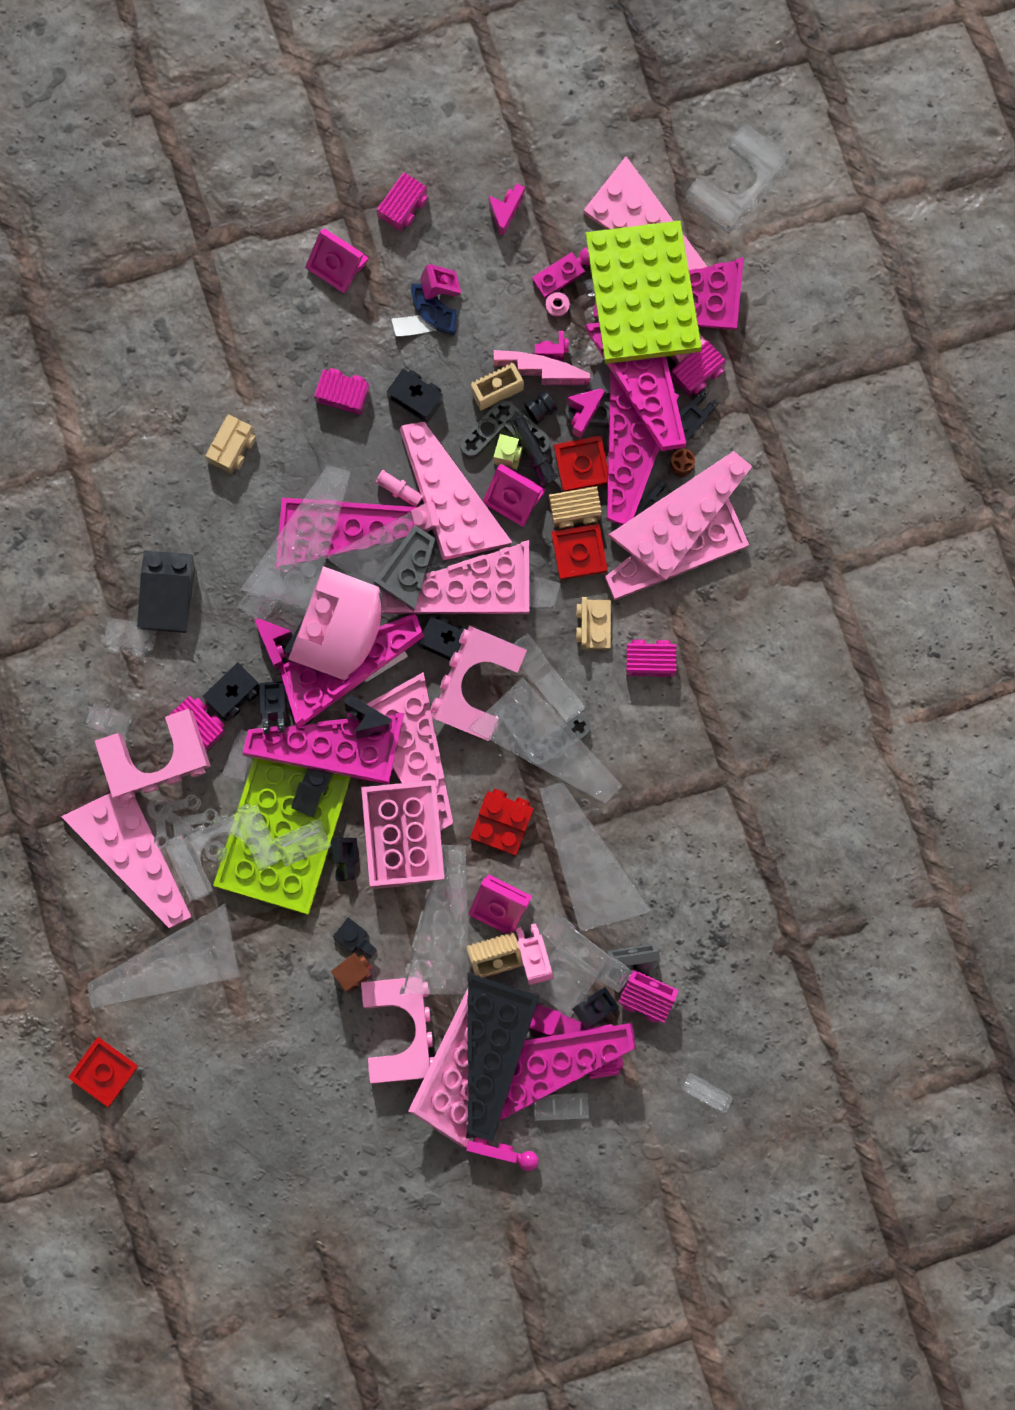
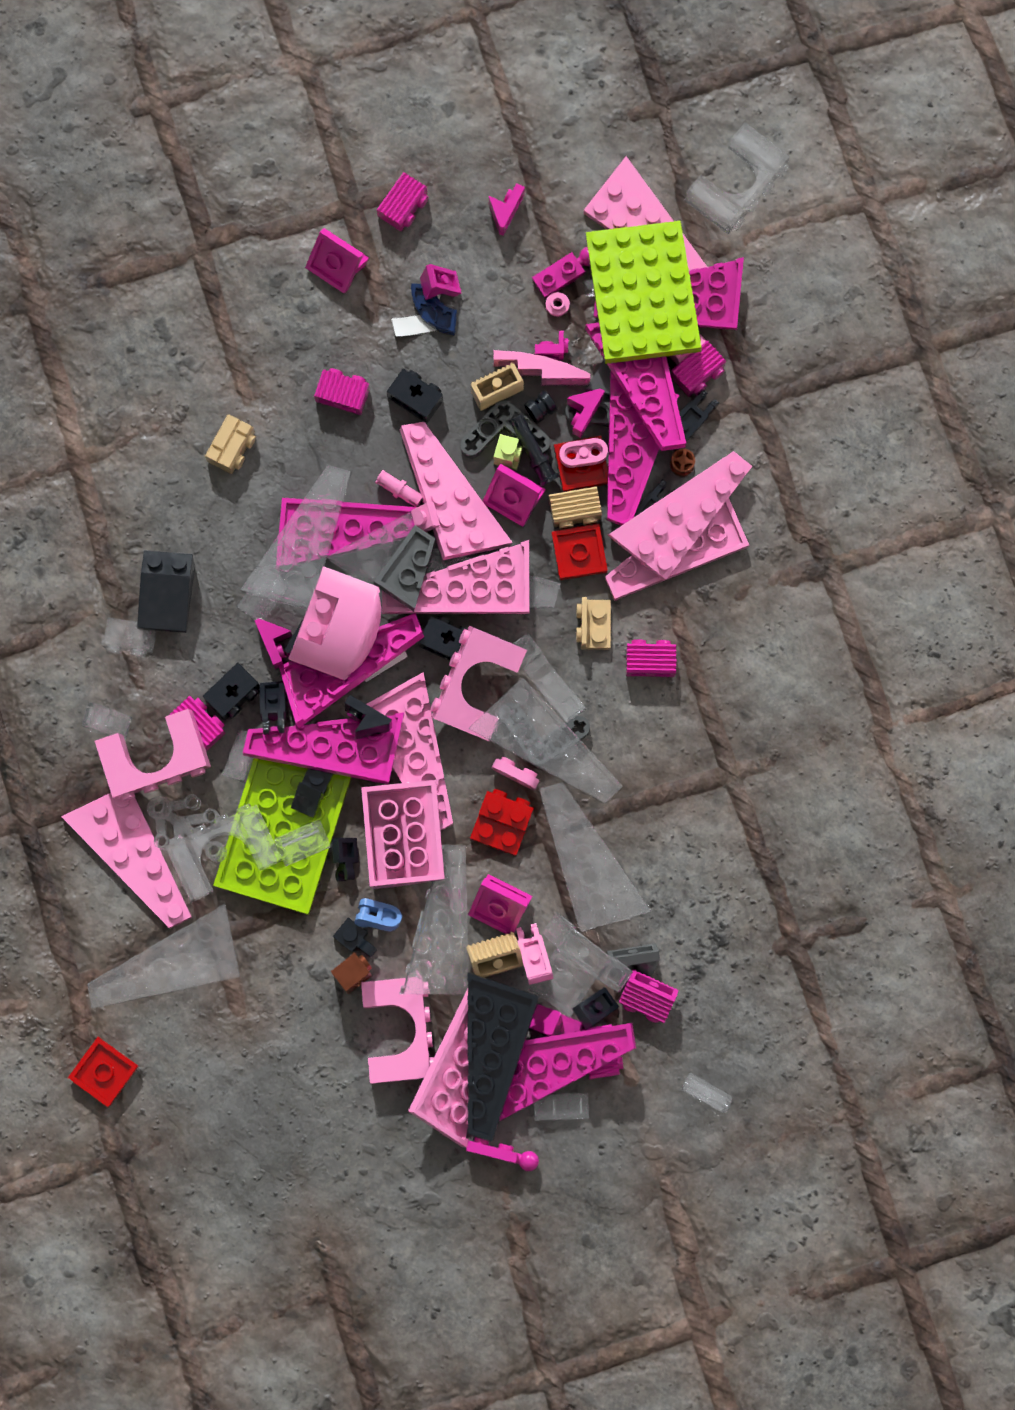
none -> medium blue plate [354,898,402,931]
none -> bright pink plate [491,757,540,790]
none -> bright pink plate [559,438,608,468]

